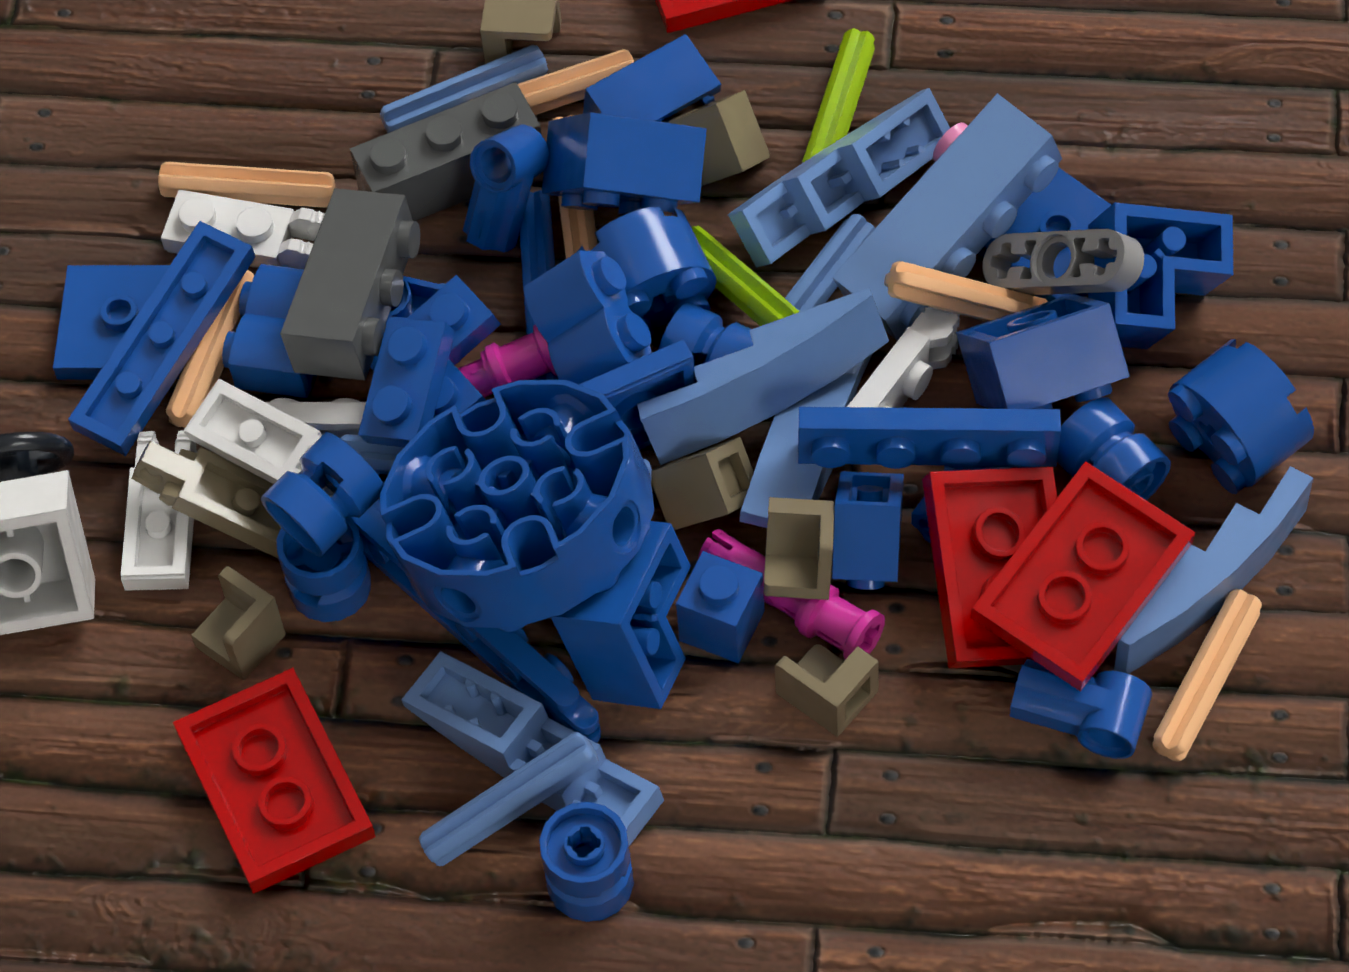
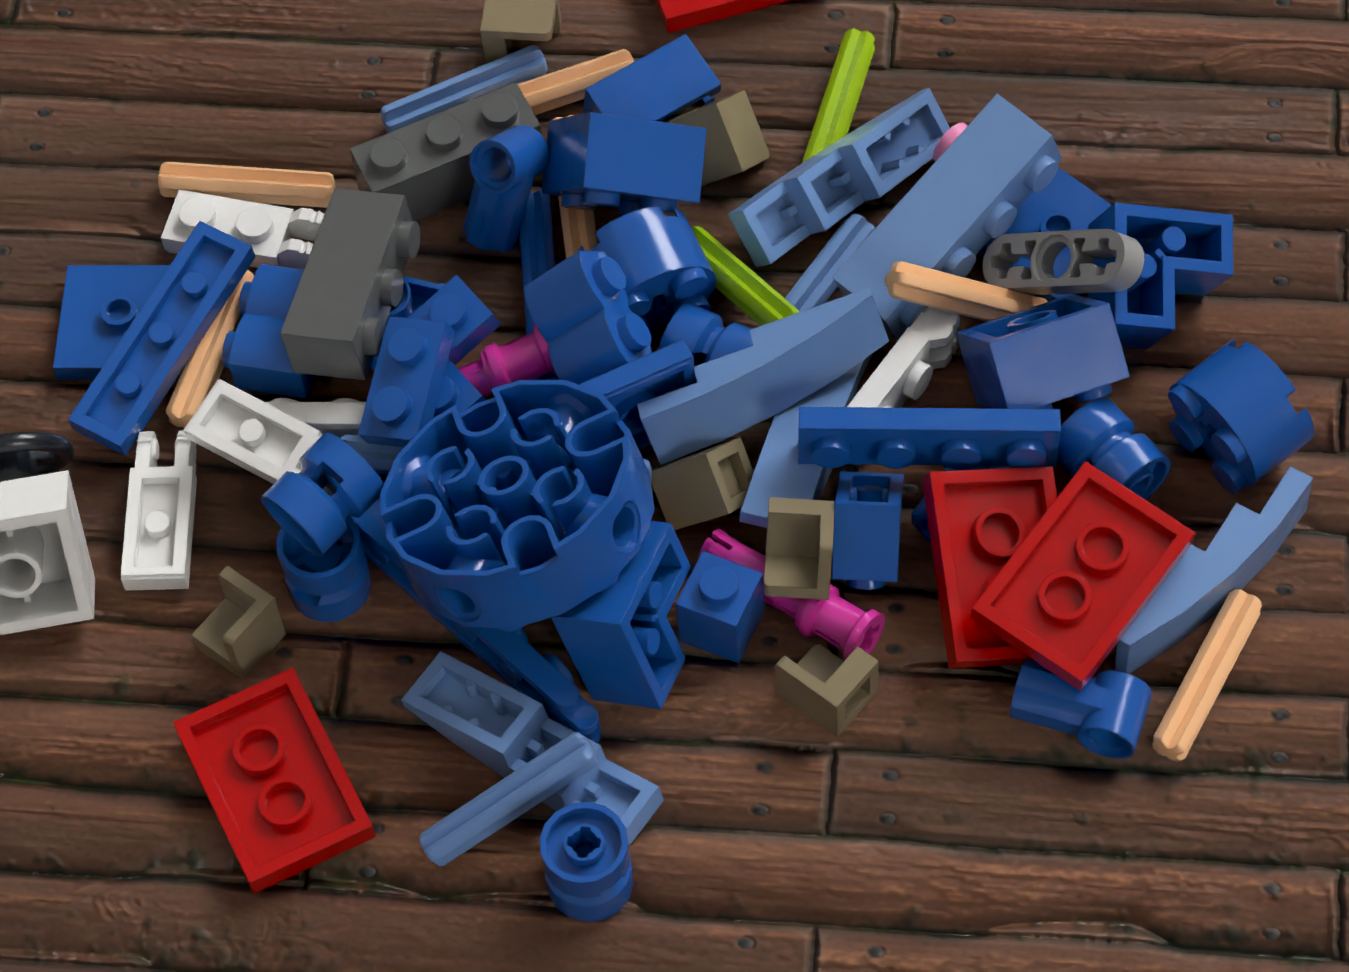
dark tan hinge [131,441,281,559] -> none

